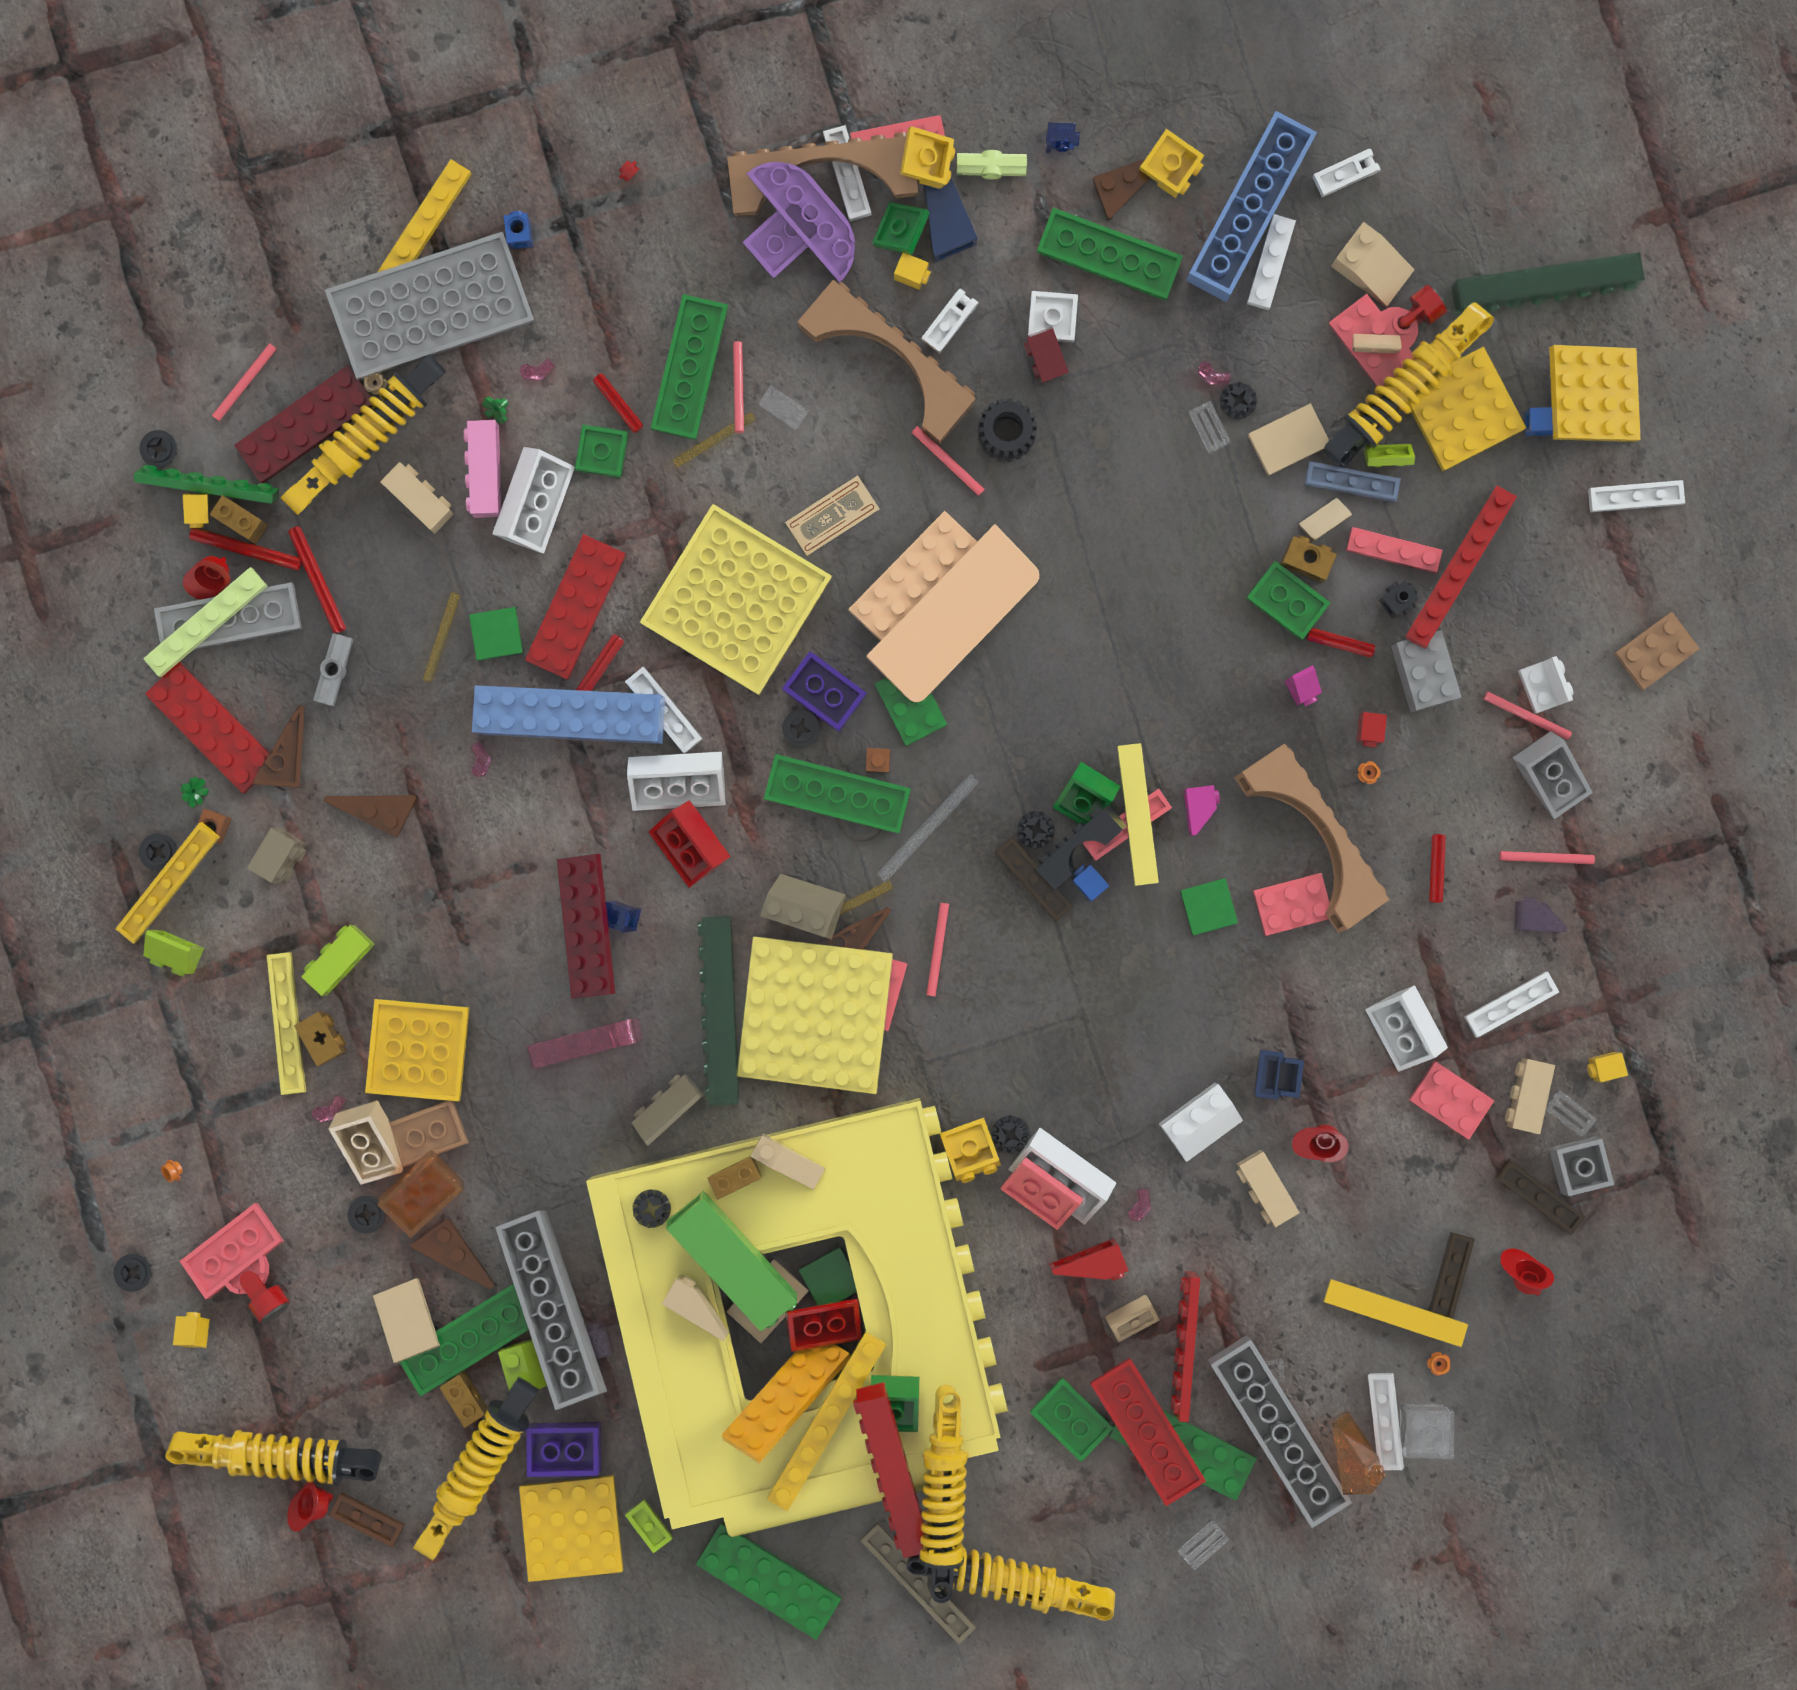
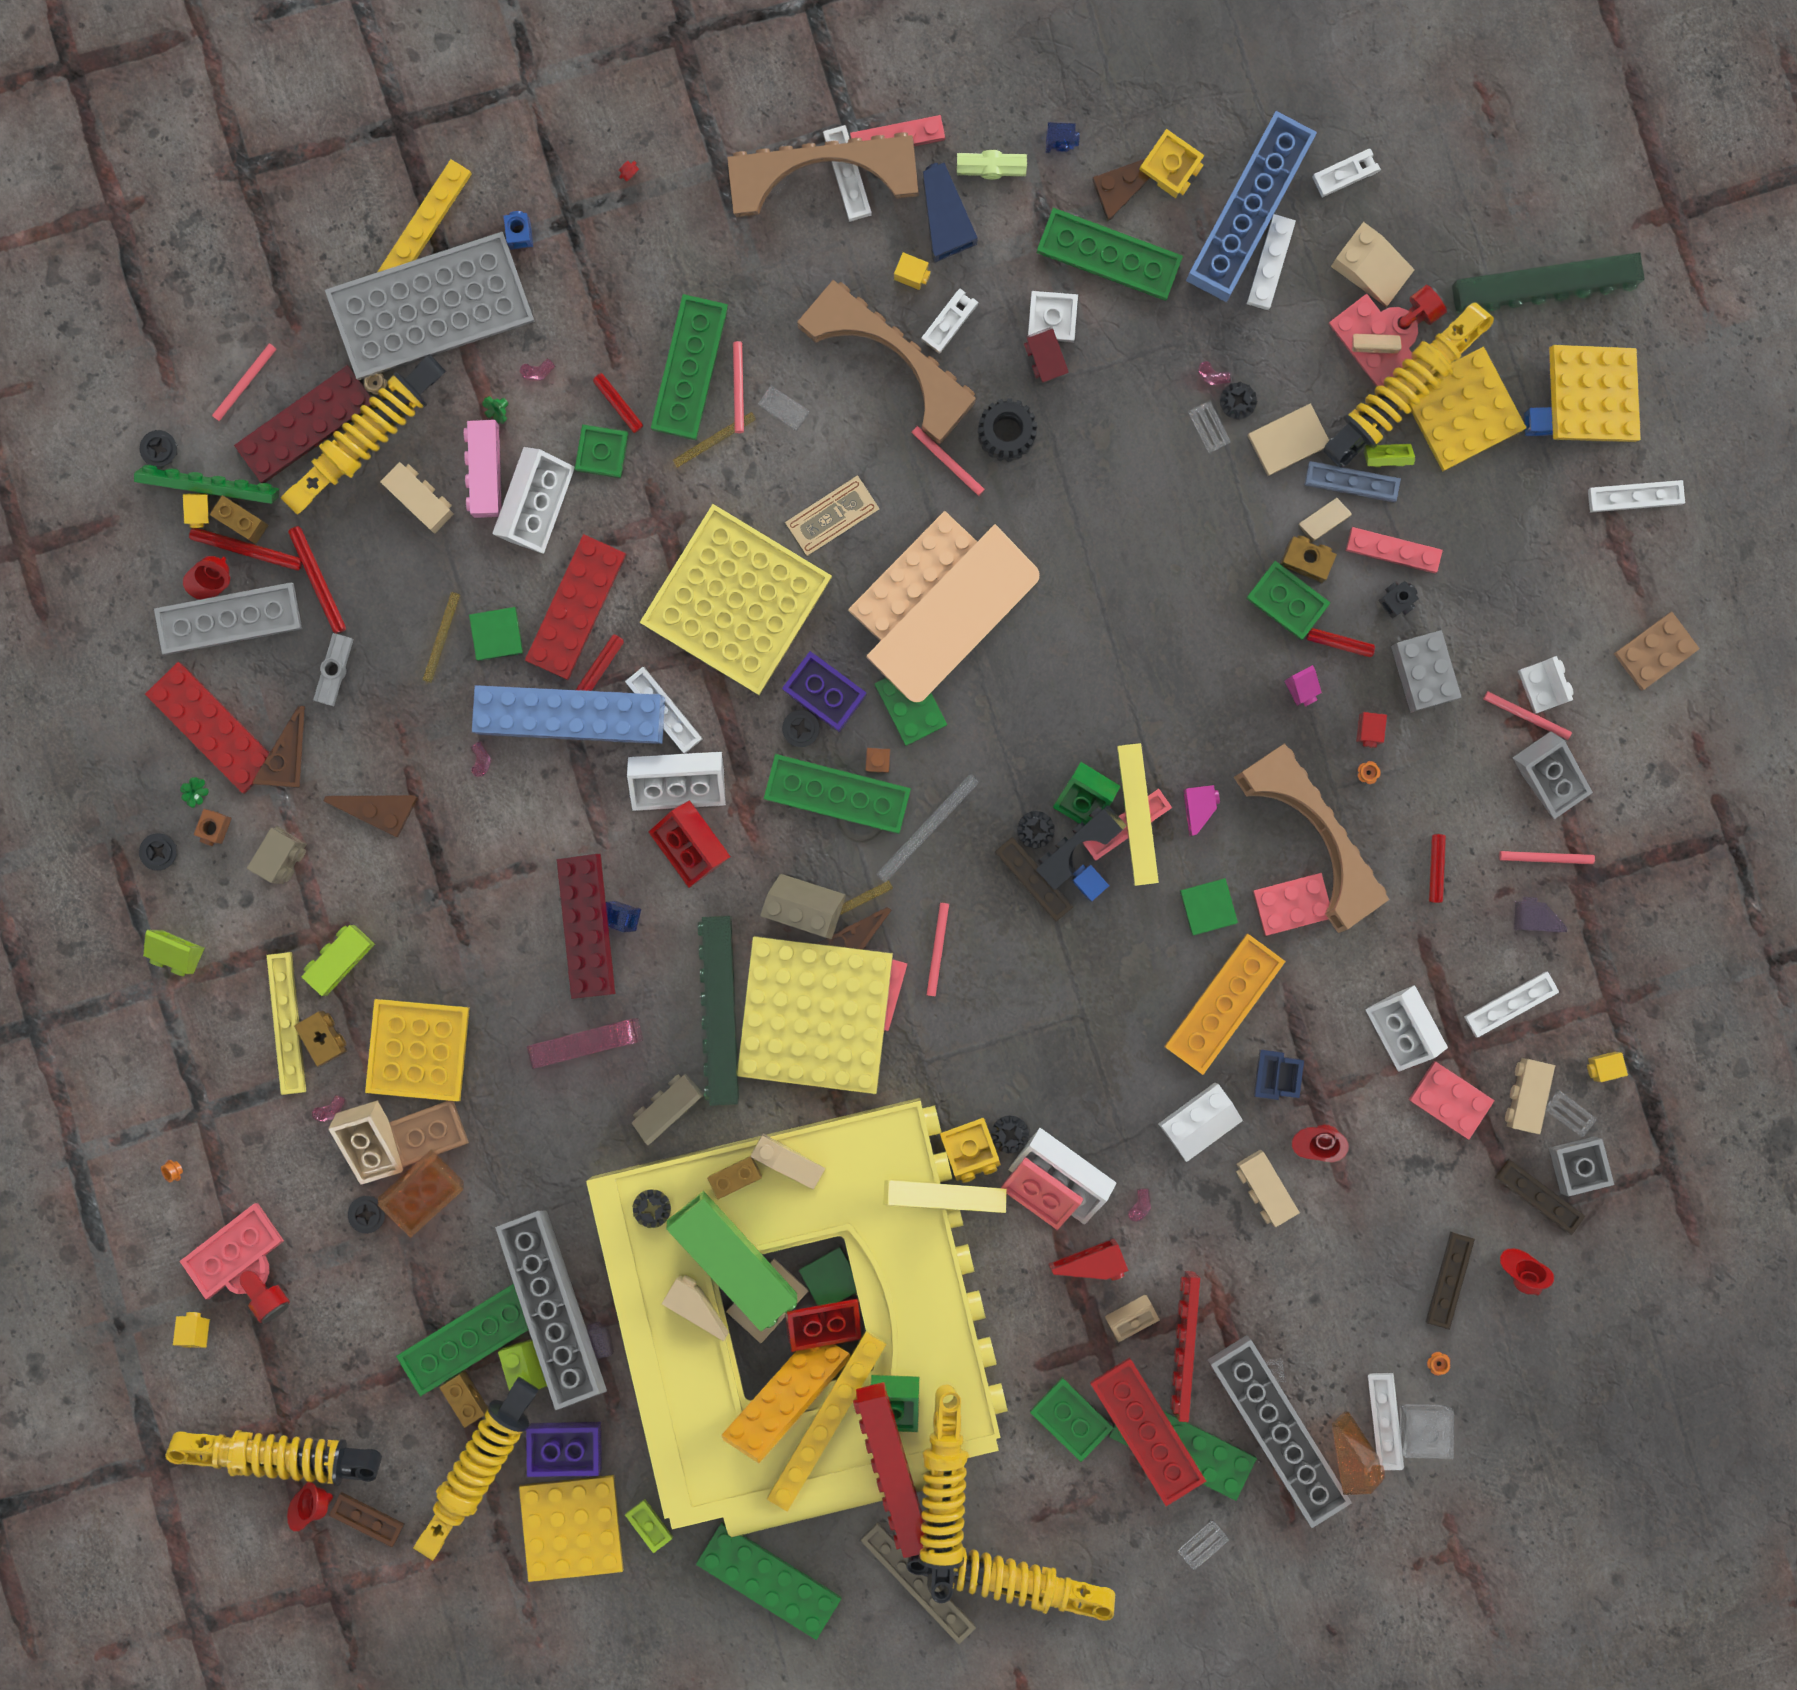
black gear [113,1253,152,1292] -> none
yellow tile [116,822,220,944] -> none
yellowish green plate [143,567,268,677] -> none
tan tile [373,1278,440,1363] -> none
reddish brown wing [410,1218,496,1289] -> none
medium lavender plate [742,162,855,282] -> none
green tile [872,202,930,255] -> none
yellow plate [900,126,955,189] -> none
yellow tile [1323,1279,1468,1347] -> none
red plate [1405,485,1517,649] -> none
none -> light yellow tile [883,1180,1006,1213]
none -> light orange plate [1164,934,1286,1075]

